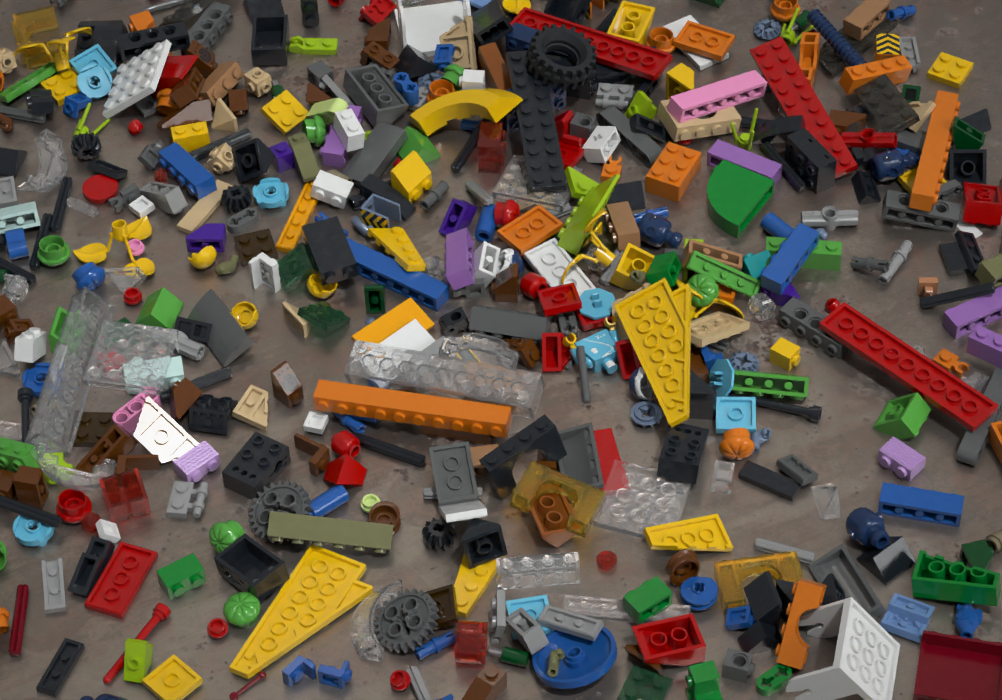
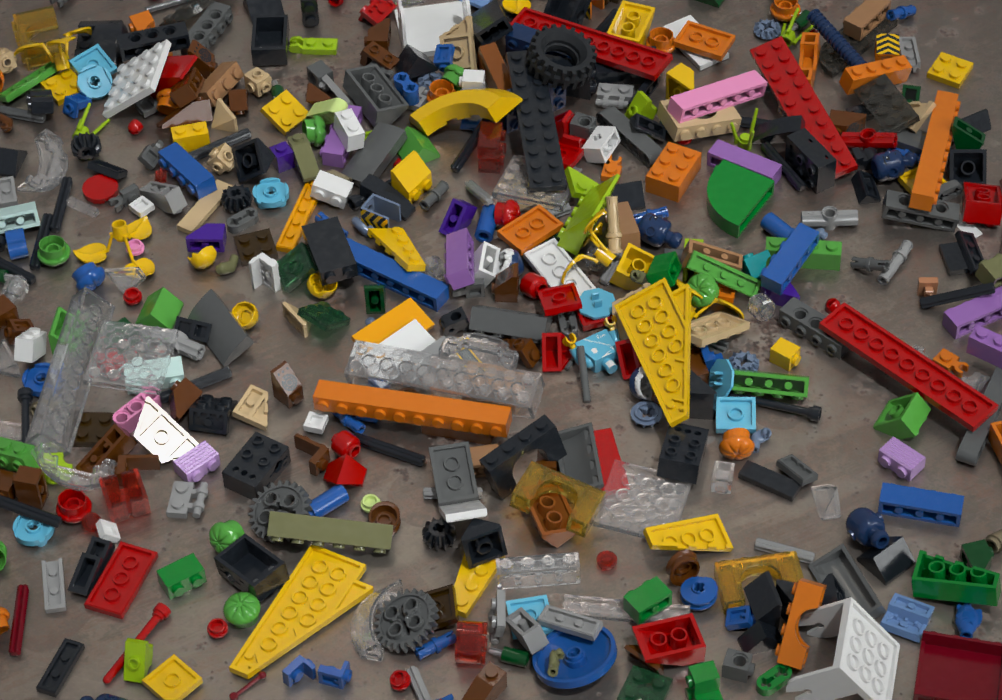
none -> tan pin [606,196,623,254]

